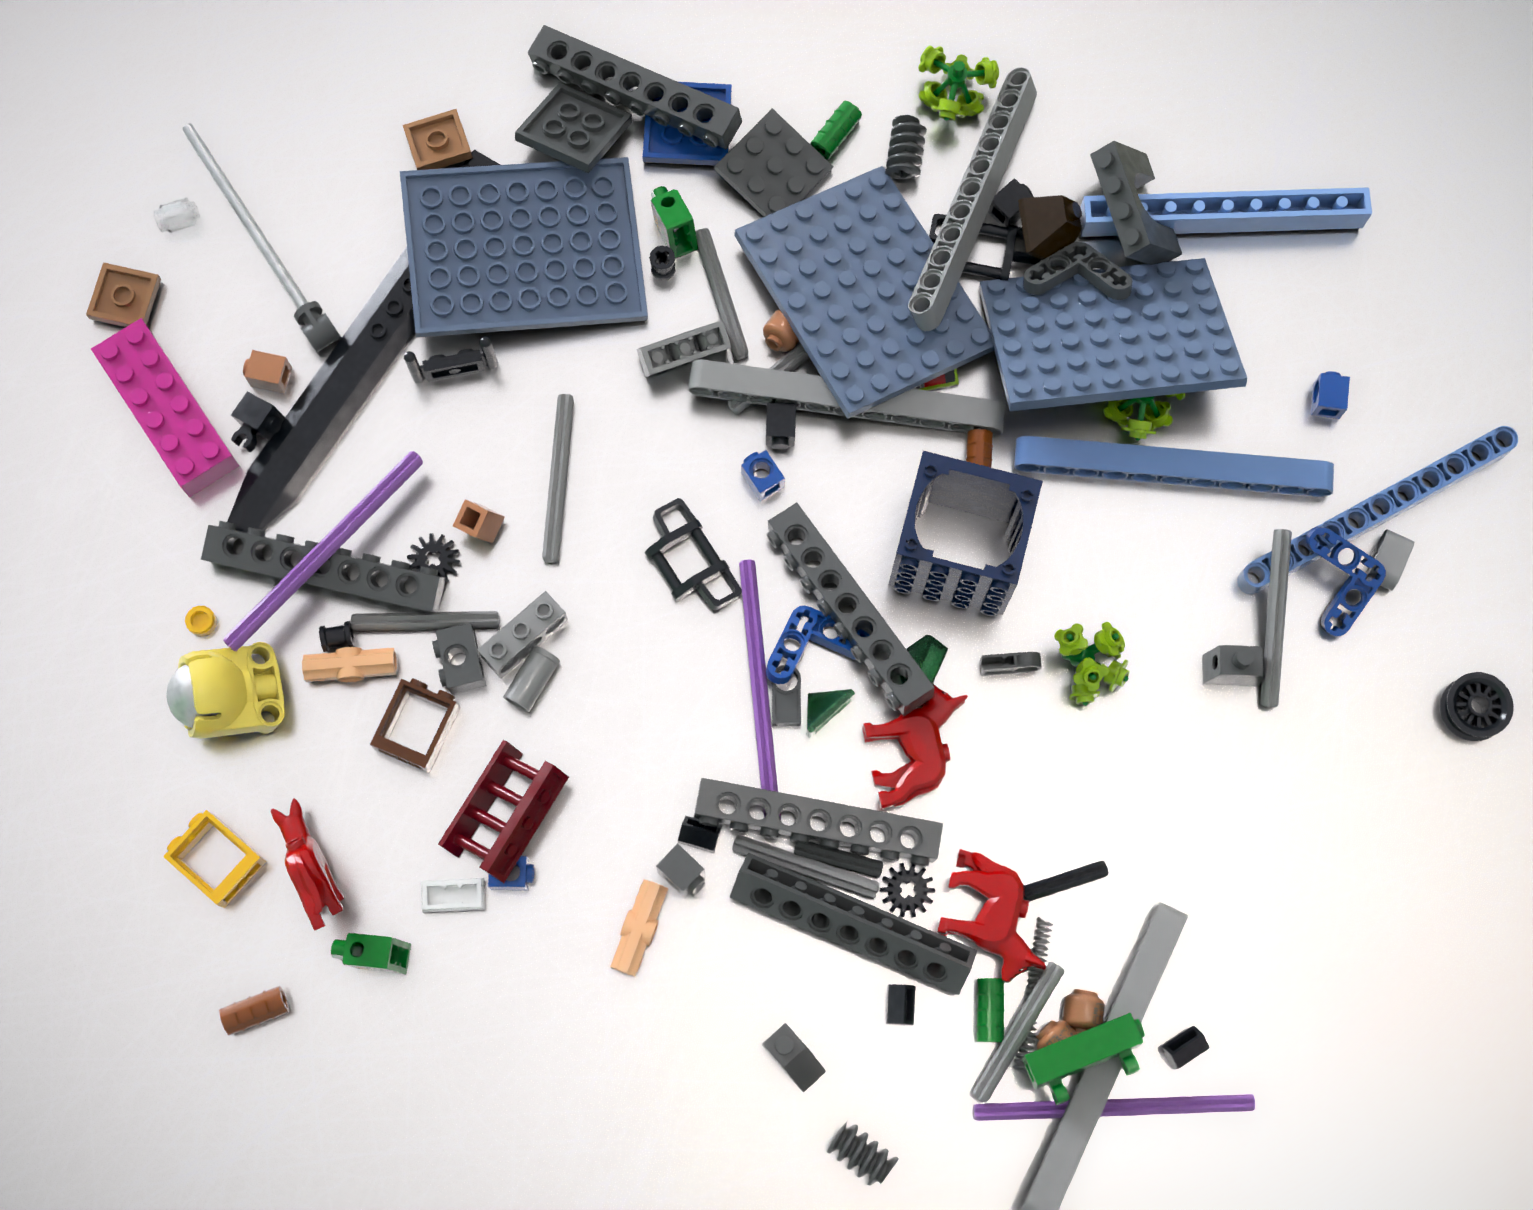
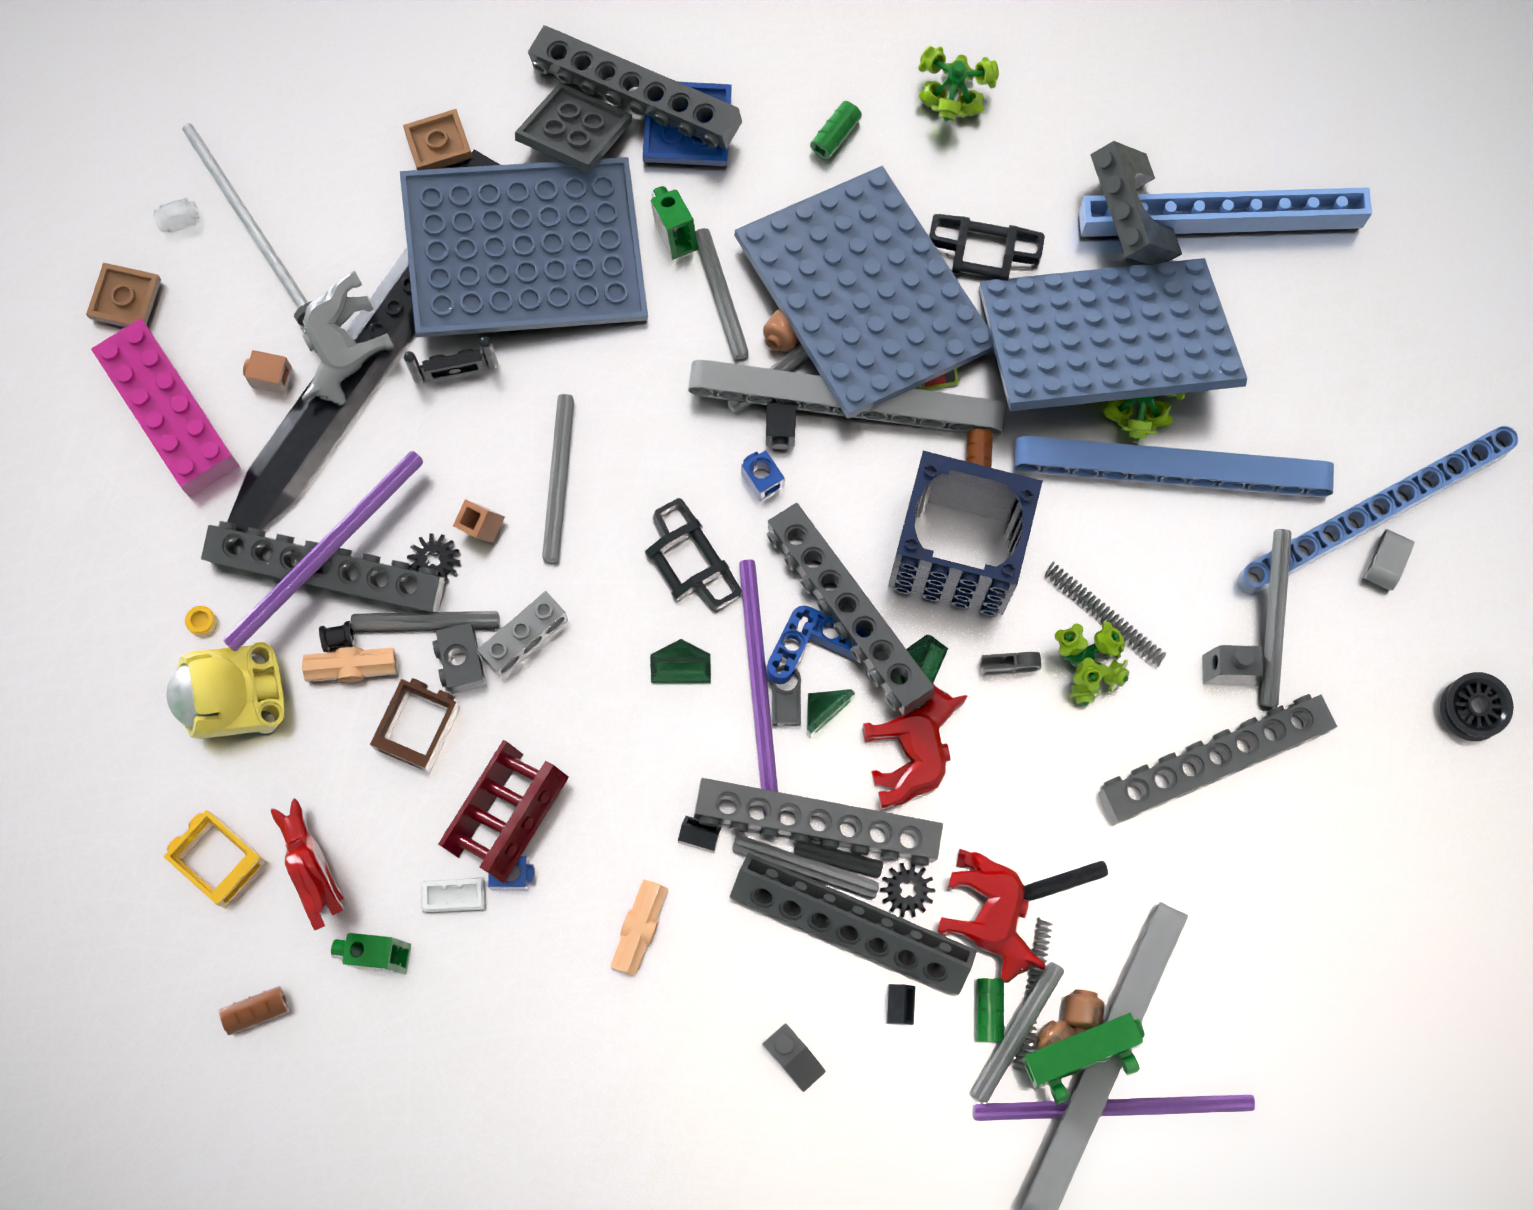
black brick [231,391,285,452] -> none
light grey pin [503,645,560,712] -> none
light grey brick [637,320,732,377] -> none
black bush [649,245,676,280] -> none
dark grey brick [656,843,706,899] -> none
dark grey plate [714,108,834,217] -> none
dark grey piece [827,1118,899,1186] -> none
dark grey piece [885,115,927,179] -> none
light grey beam [908,67,1037,331] -> none
black brick [988,178,1034,227] -> none
dark brown slope [1018,195,1082,267] -> none
dark grey beam [1023,242,1133,300] -> none
black piece [1162,1025,1210,1070] -> none
blue beam [1306,526,1386,636] -> none
blue brick [1311,371,1350,419] -> none
none -> light grey animal [302,271,394,406]
none -> clear green slope [650,639,711,683]
none -> light grey piece [1045,561,1166,667]
none -> dark grey brick [1098,694,1338,826]

